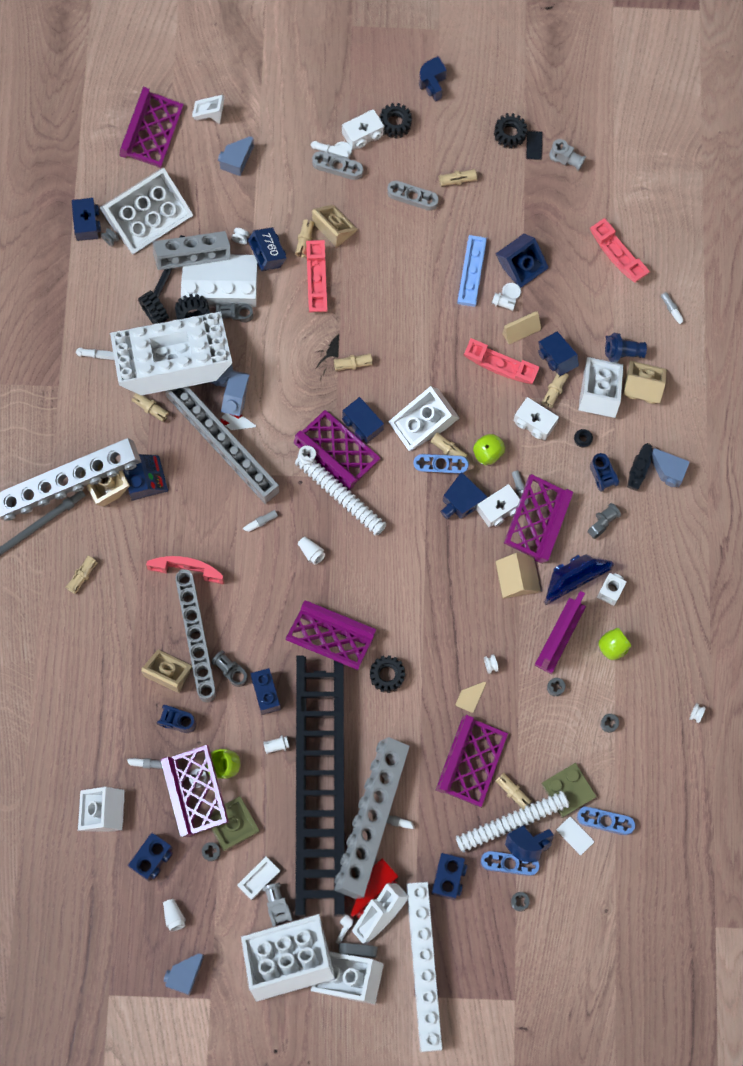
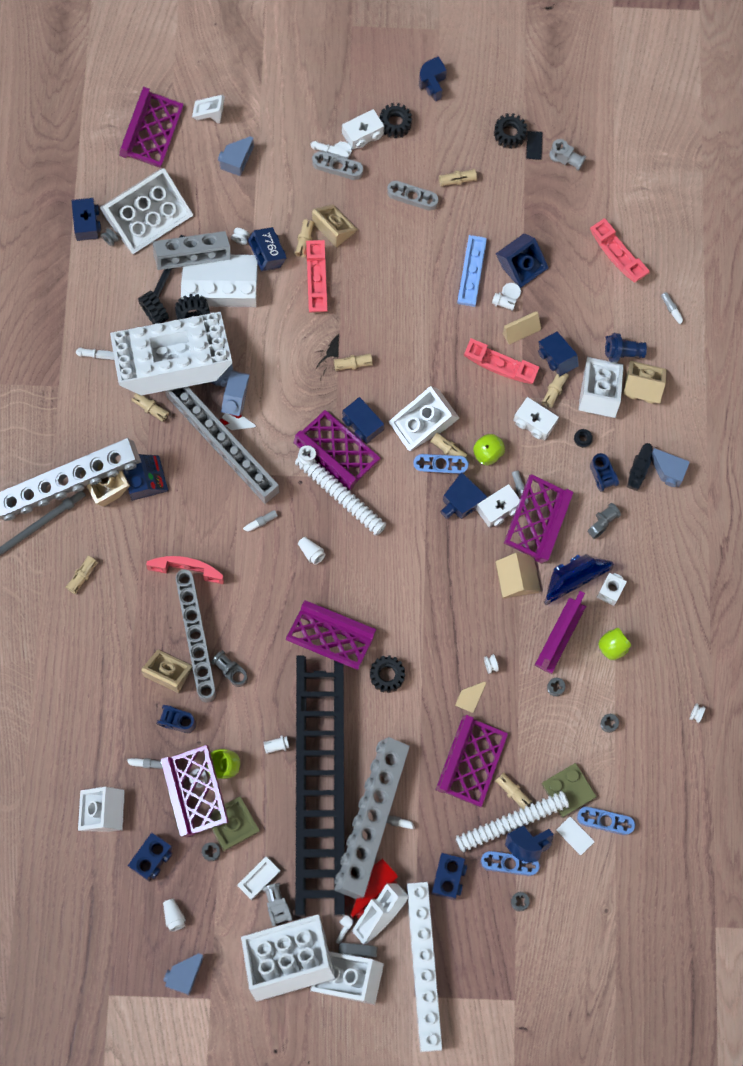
dark grey connector [216,303,254,322] -> none
dark blue brick [250,668,280,715] -> none

